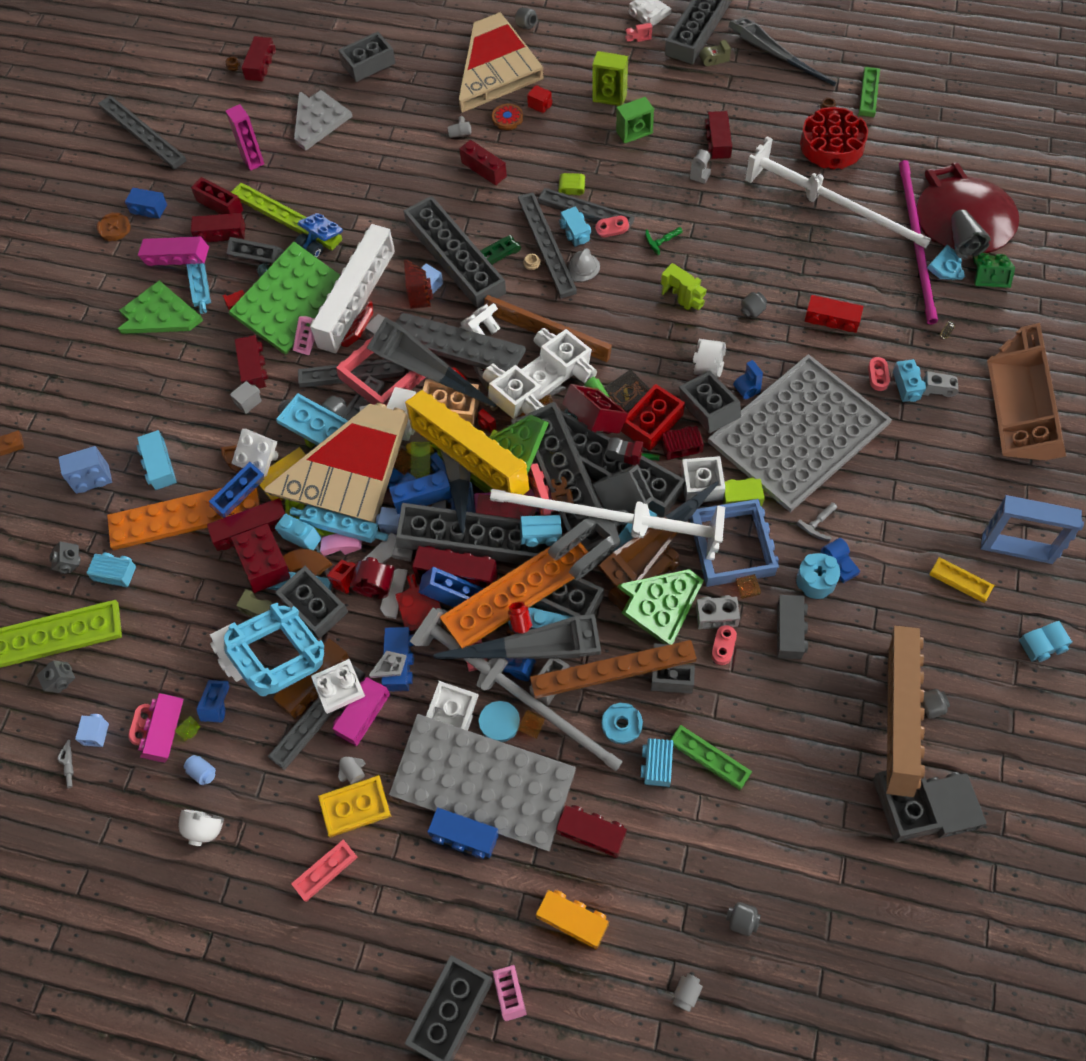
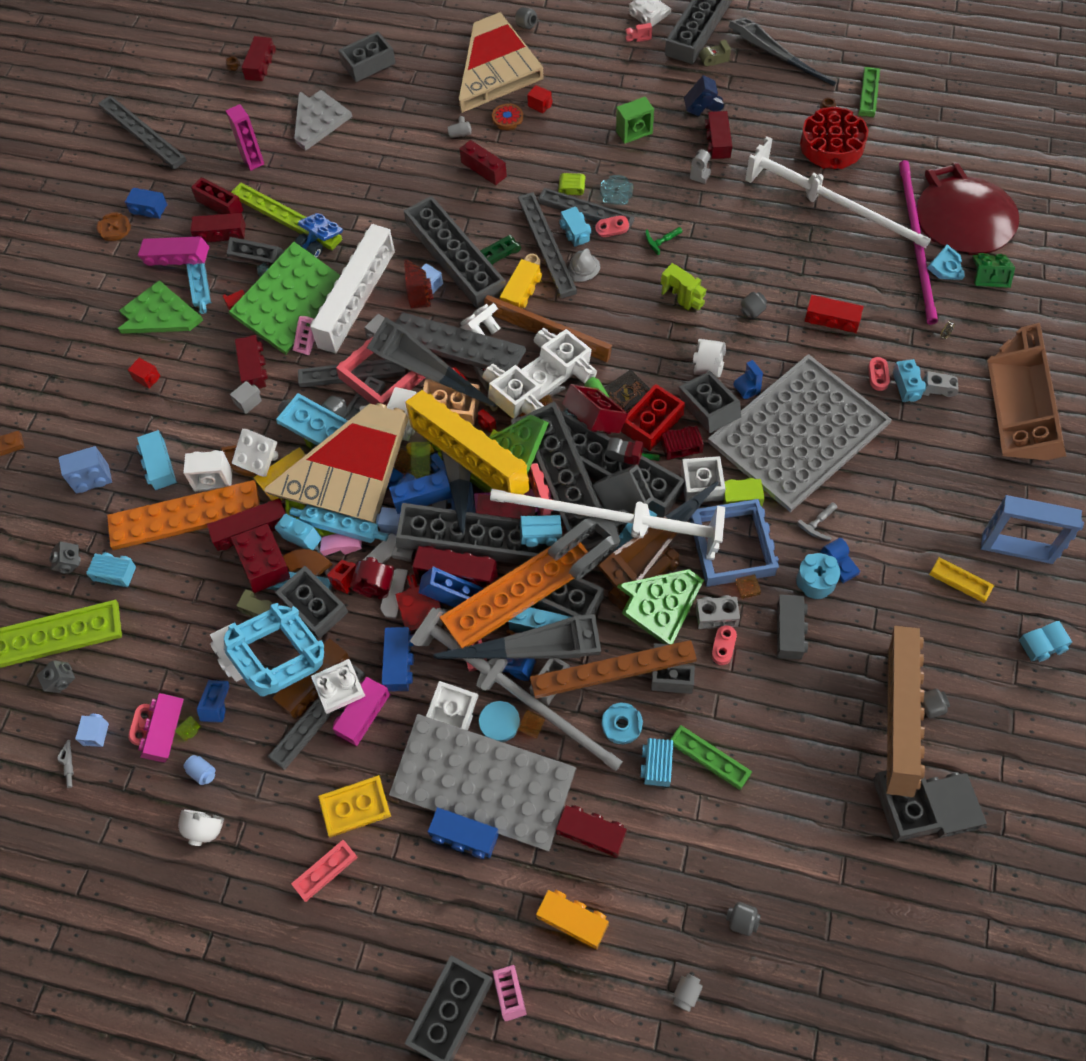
blue brick [209,462,264,518] -> none
light grey piece [338,757,366,785] -> none
red tile [341,300,373,347] -> none
light grey piece [369,651,407,678] -> none
red brick [508,602,532,634] -> none
reddish brown plate [551,477,574,513] -> none
lime brick [592,51,628,106] -> none
dark grey cone [951,210,991,259] -> none
none -> red brick [128,358,161,389]
none -> white brick [184,450,233,492]
none -> yellow brick [500,259,542,309]
none -> clear light blue plate [600,175,633,205]
none -> dark blue brick [684,75,724,116]

